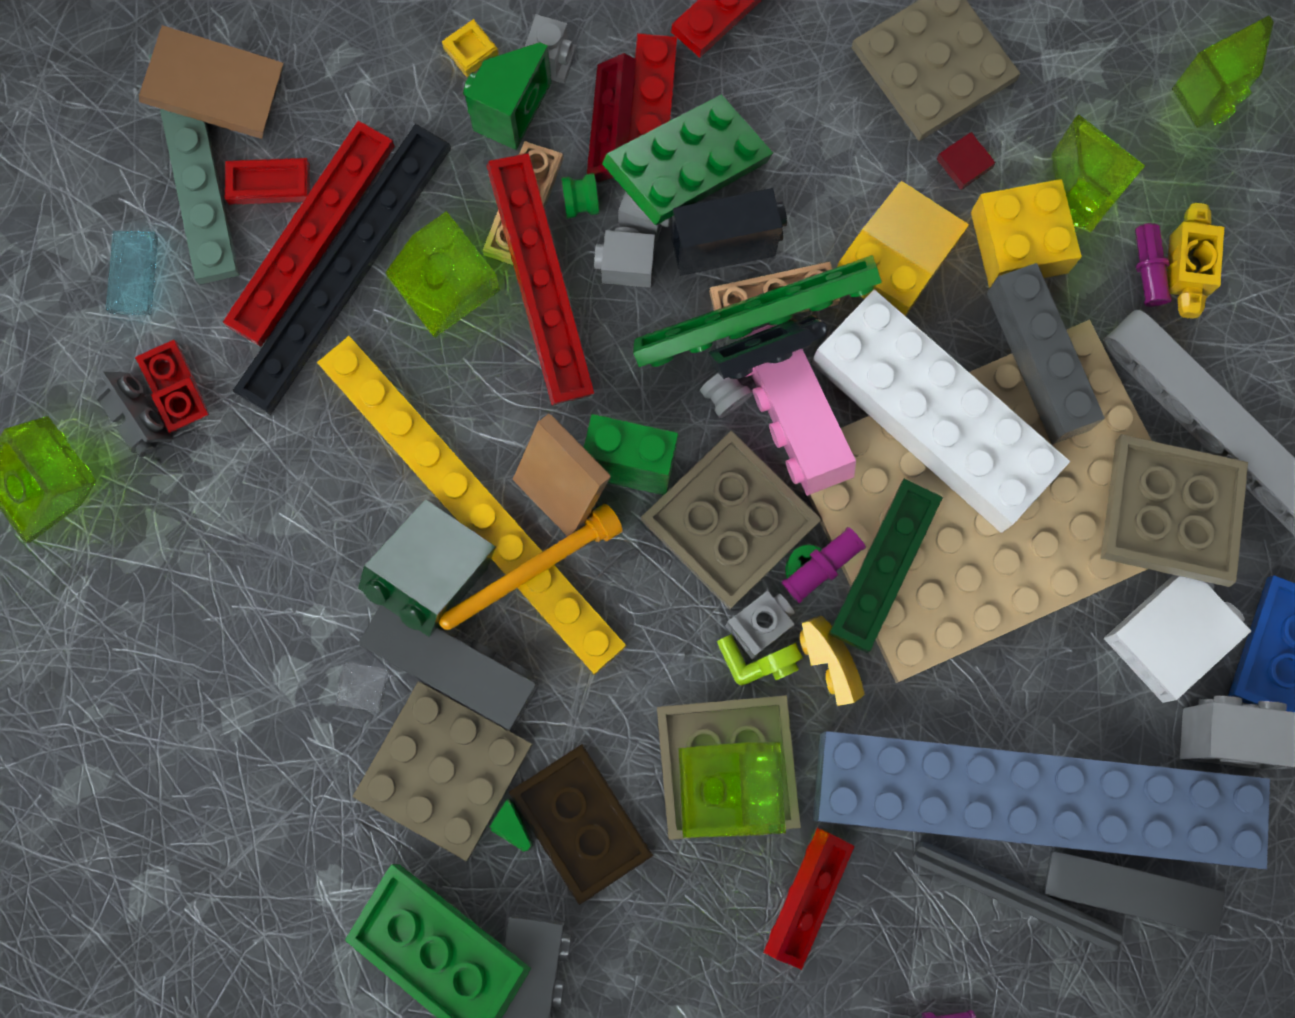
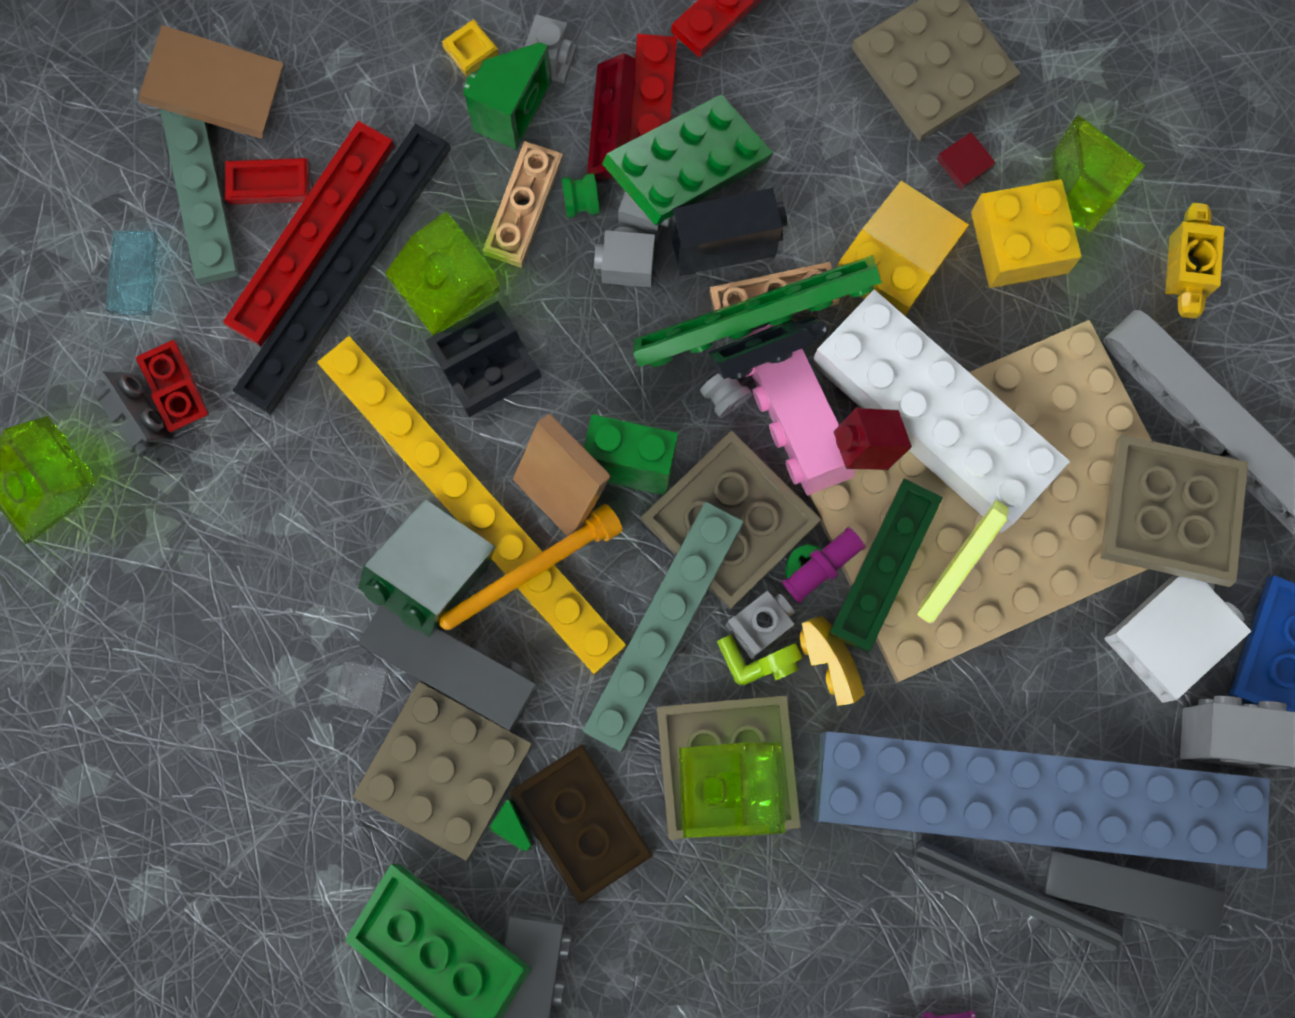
red plate [486,153,595,406] -> none
red plate [763,828,855,970] -> none
dark grey brick [987,263,1105,445] -> none
magenta axle [1135,223,1172,307] -> none
clear neon green slope [1172,15,1274,128] -> none
none -> black slope [426,301,542,417]
none -> sand green plate [582,501,744,752]
none -> dark red brick [833,408,912,470]
none -> neon yellow tile [917,499,1009,623]

